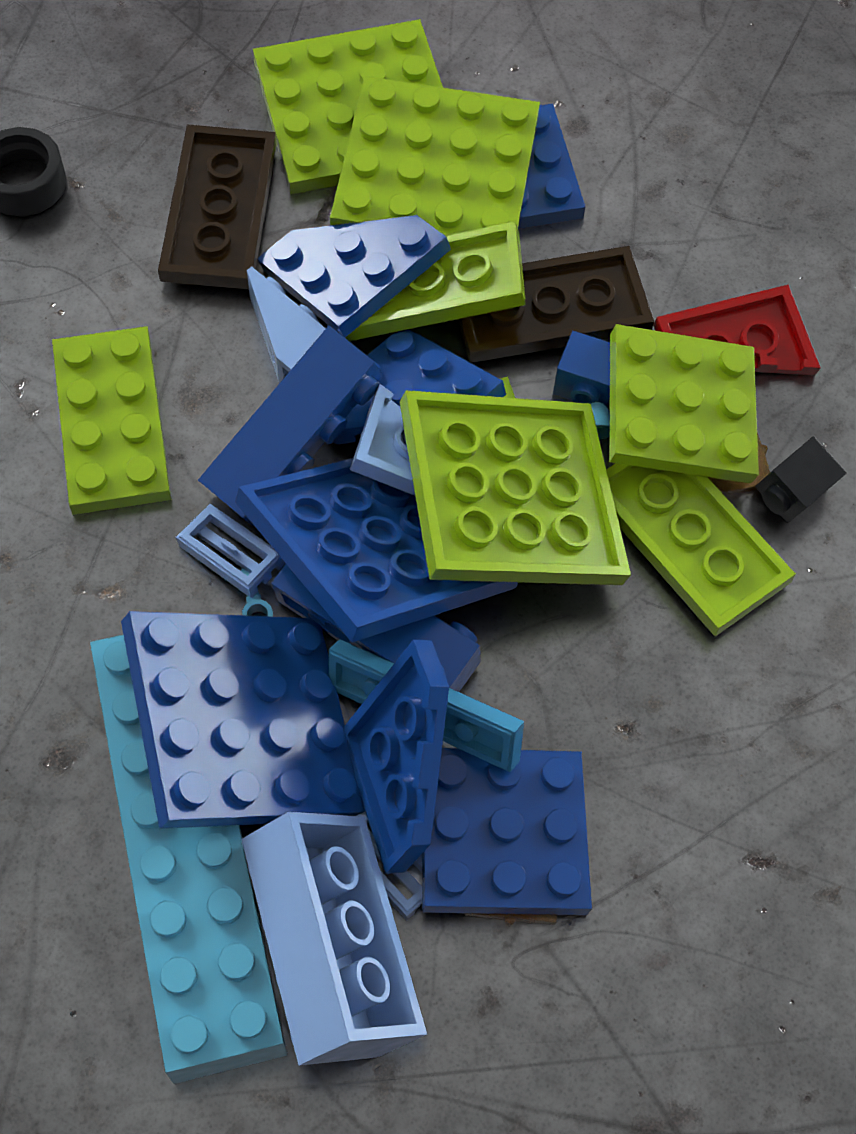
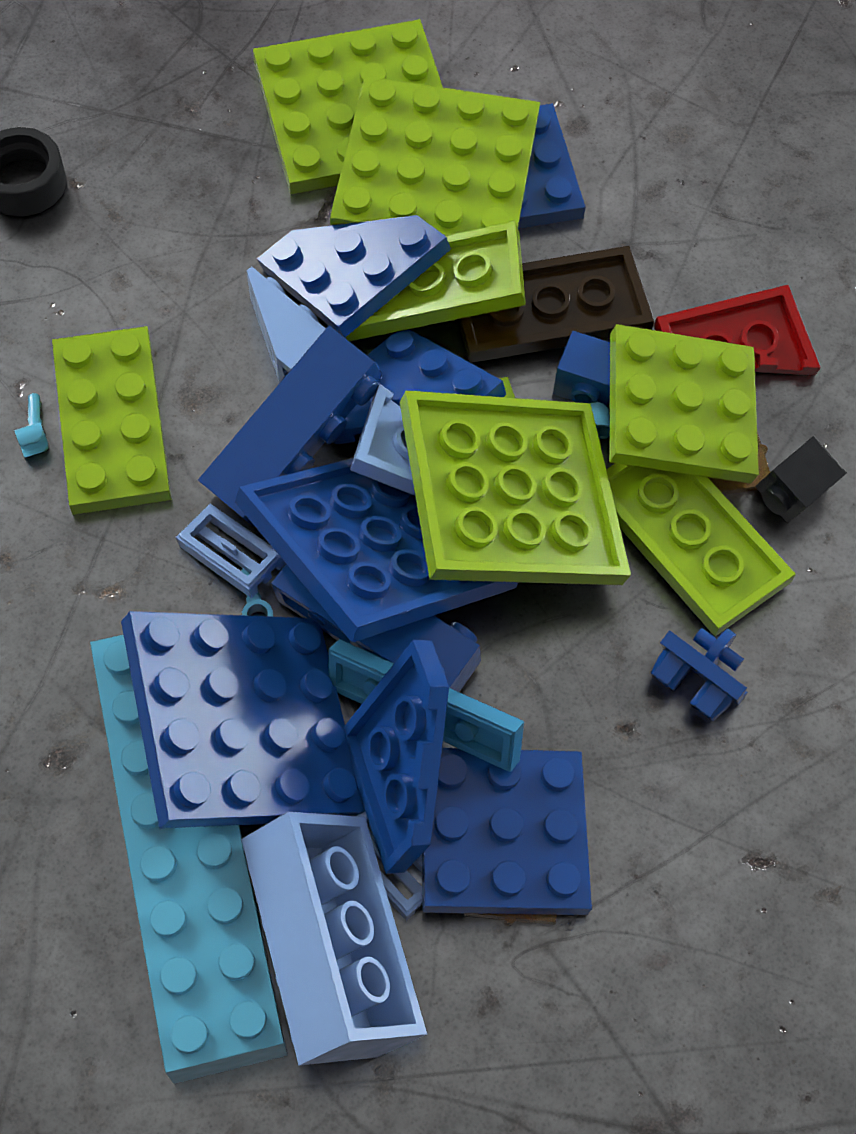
dark brown plate [158,124,277,289] -> none
none -> medium azure hand [14,393,49,458]
none -> blue hips [651,628,748,721]

